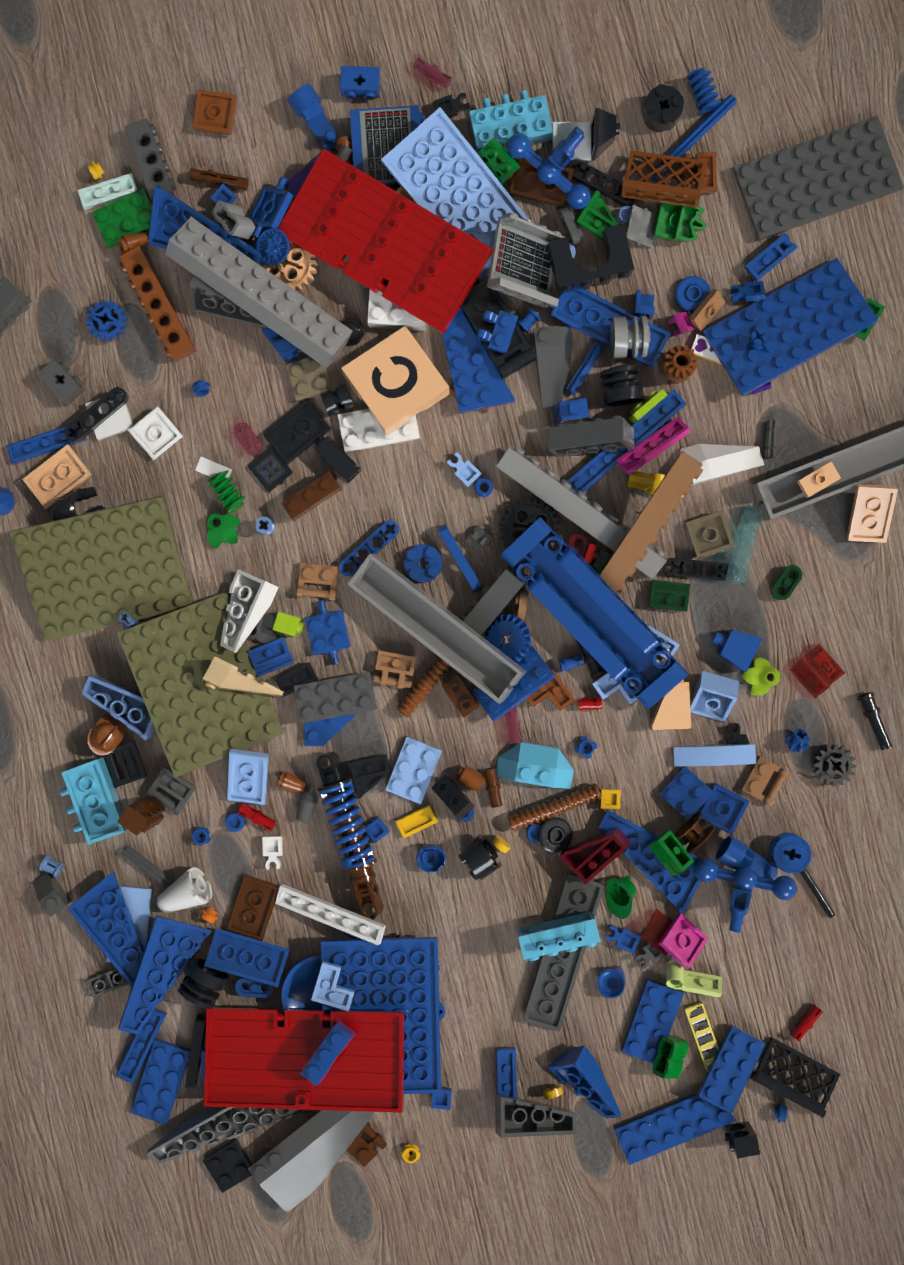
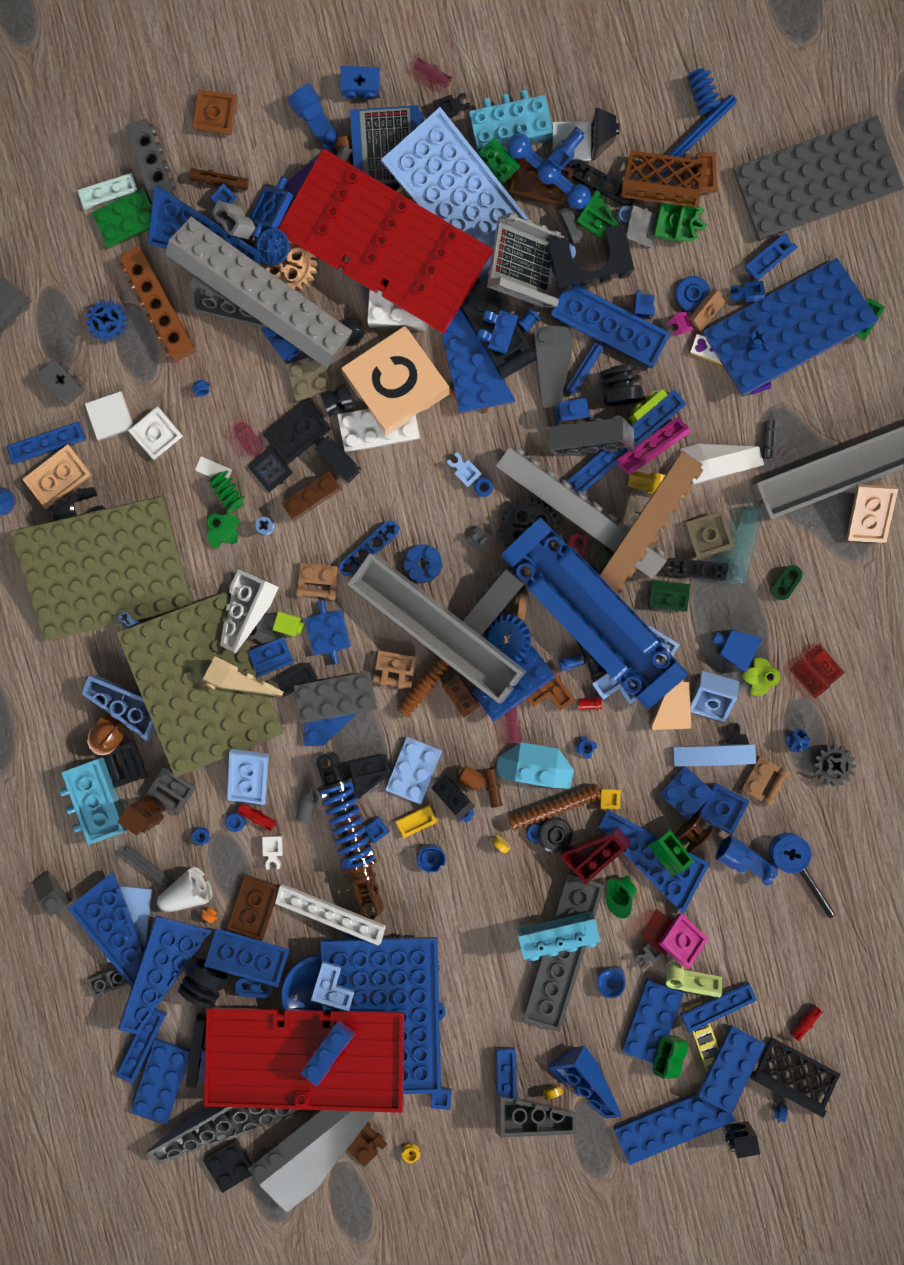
medium blue bush [39,855,65,879] -> none
black beam [65,387,128,442] -> none
yellow plate [87,161,104,180] -> none
dark orange cone [118,232,148,254] -> none
dark orange cone [276,771,306,793] -> none
blue beam [437,524,483,593] -> none
black brick [458,834,502,880] -> none
red plate [584,543,599,565] -> none
blue plate [604,924,641,954] -> none
light grey wheel [610,316,650,359] -> none
black brick [642,84,684,132] -> none
dark orange gear [660,344,698,384] -> none
blue connector [694,858,797,933] -> none
light nougat plate [797,462,841,498] -> none
black pin [857,692,893,750] -> none
none -> blue tile [680,982,757,1033]

